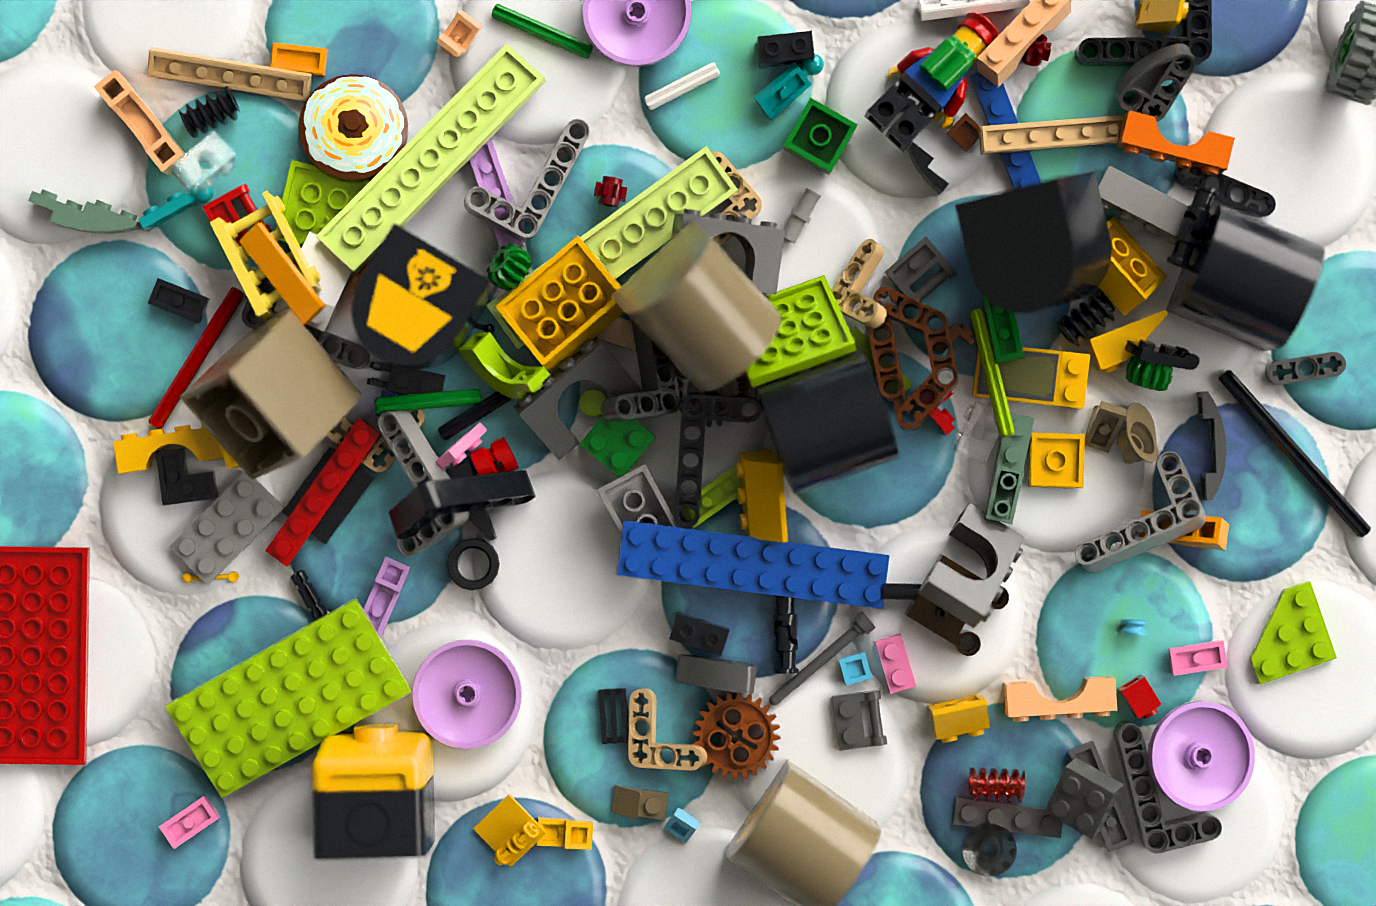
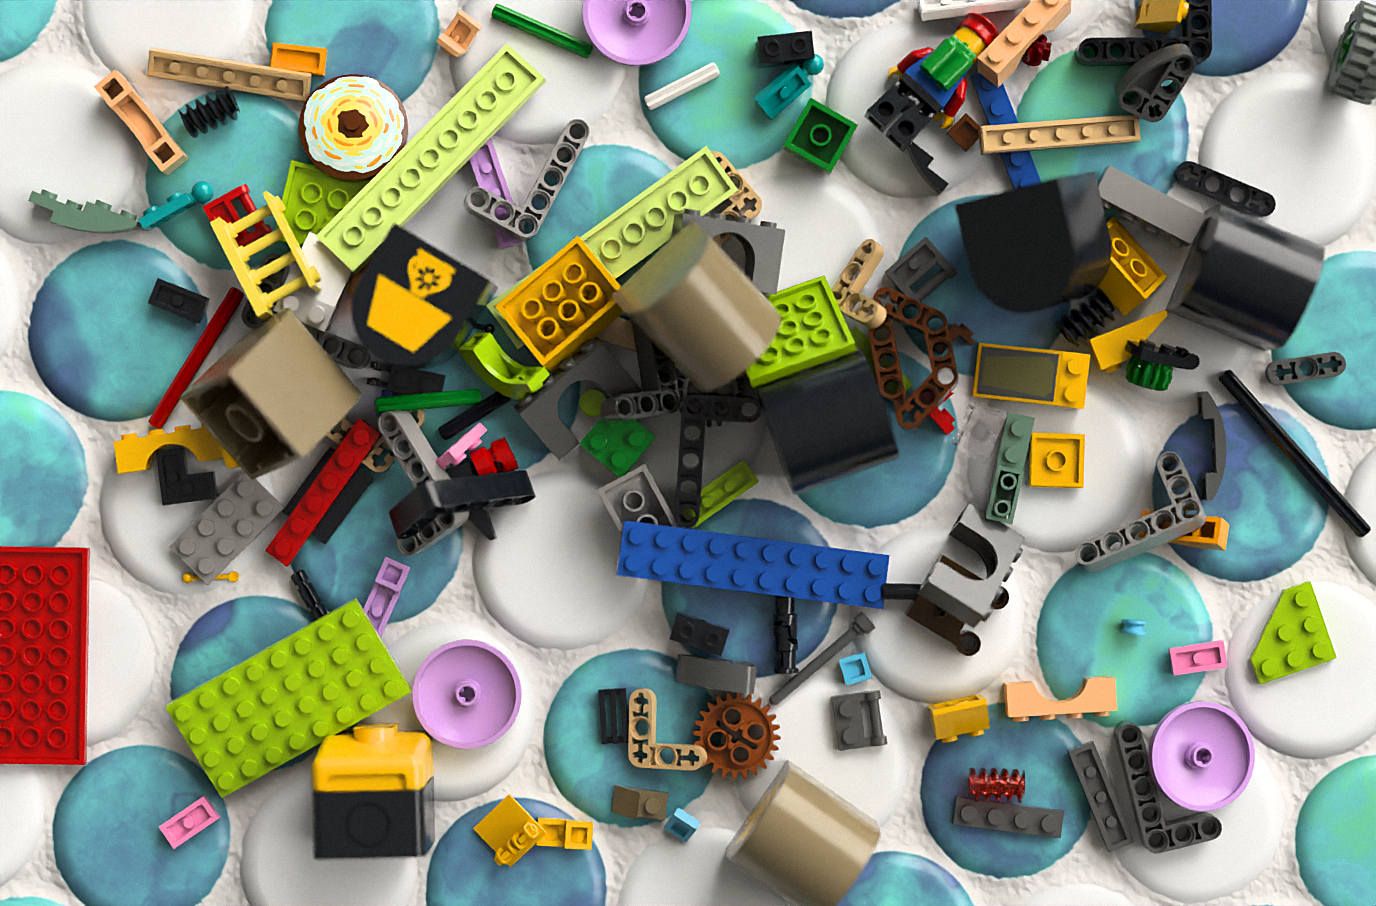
clear brick [171,130,236,196] -> none
light orange tile [239,223,326,325] -> none
black tyre [447,538,500,590] -> none
green gear [487,243,532,291] -> none
dark red gear [594,176,628,207] -> none
yellow slope [735,449,788,543] -> none
light grey pin [784,188,821,244] -> none
bright pink plate [875,634,916,694] -> none
clear smoke dish [962,823,1017,876] -> none
lime axle [970,308,1014,438] -> none
green plate [982,294,1025,365] -> none
dark grey brick [1044,758,1124,839] -> none
dark tan slope [1085,401,1127,453] -> none
orange arch [1116,110,1235,176] -> none
dark tan piece [1117,403,1158,464] -> none
red brick [1118,675,1162,719] -> none
black piece [1167,184,1219,269] -> none

